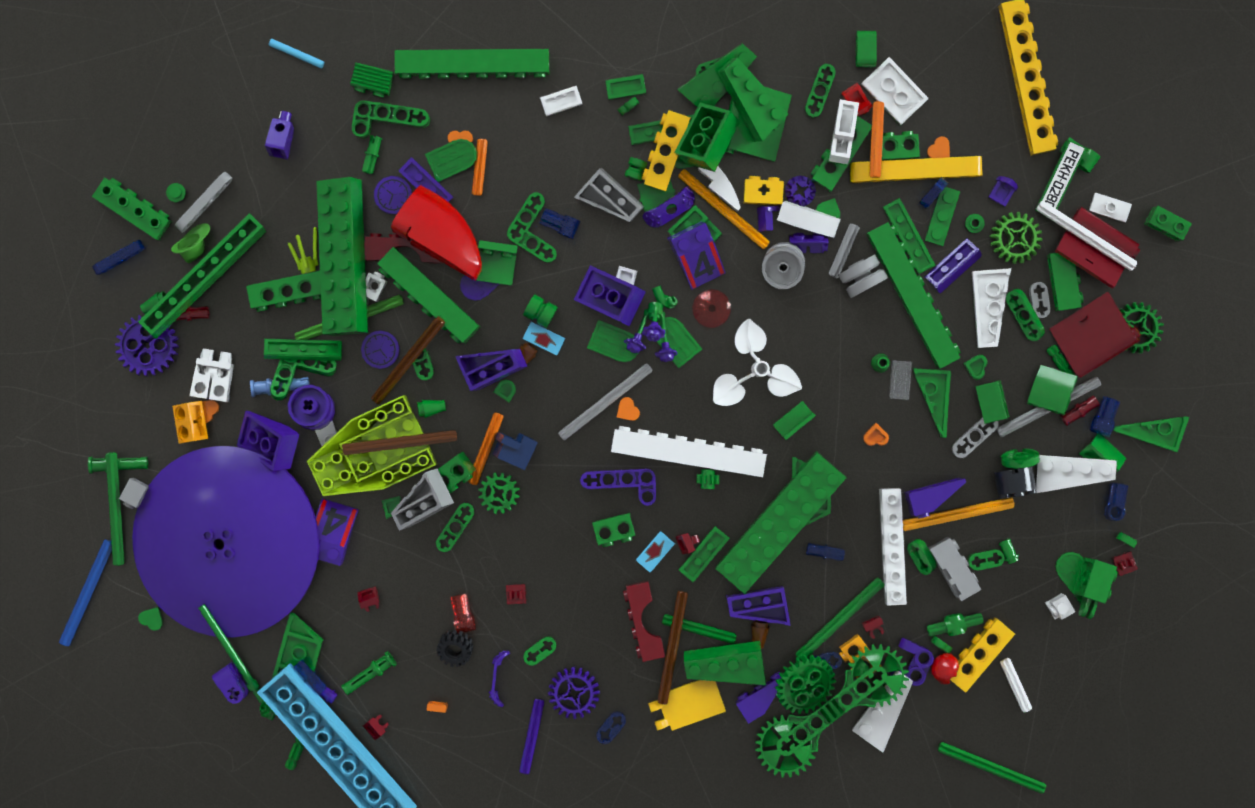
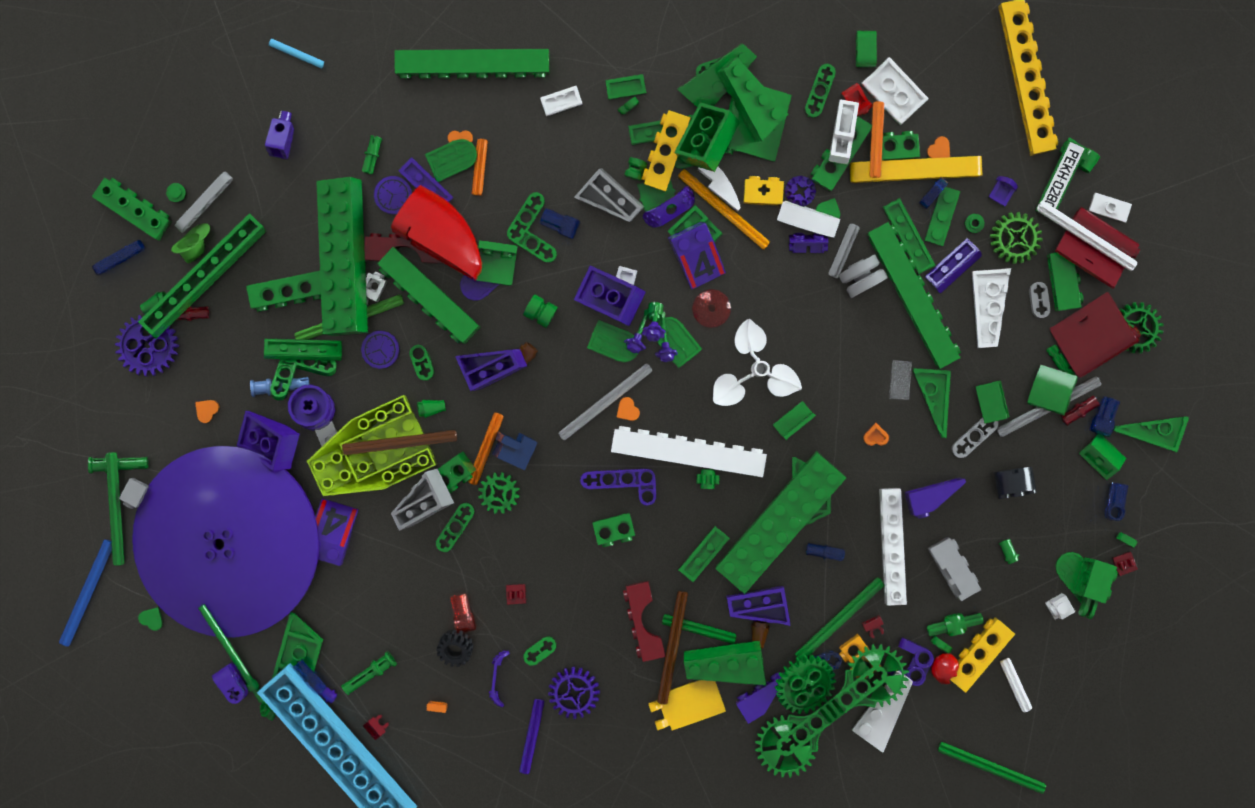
light orange brick [172,401,208,444] -> none
white hips [190,349,234,402] -> none
green axle [285,738,304,770] -> none
lime plant [288,227,319,274] -> none
green brick [350,62,395,98] -> none
green beam [352,101,430,139] -> none
dark red tile [357,586,379,612] -> none
reddish brown axle [371,316,445,404] -> none
green tile [382,496,401,519] -> none
green tile [493,380,516,402] -> none
medium azure tile [523,322,565,355] -> none
clear blue beam [596,711,626,744] -> none
medium azure tile [636,531,675,572] -> none
green arm [652,285,678,309] -> none
dark red tile [675,533,700,555] -> none
dark purple tile [757,206,781,232] -> none
light grey wheel [762,242,805,289] -> none
green cone [871,354,890,373] -> none
light orange axle [903,497,1014,531] -> none
green beam [907,539,937,575] -> none
green tile [963,355,988,380] -> none
green beam [967,549,1005,570] -> none
green tile [1001,448,1040,468] -> none
green beam [1006,289,1045,341] -> none
white wing [1036,455,1117,493] -> none
green brick [1144,206,1192,242] -> none

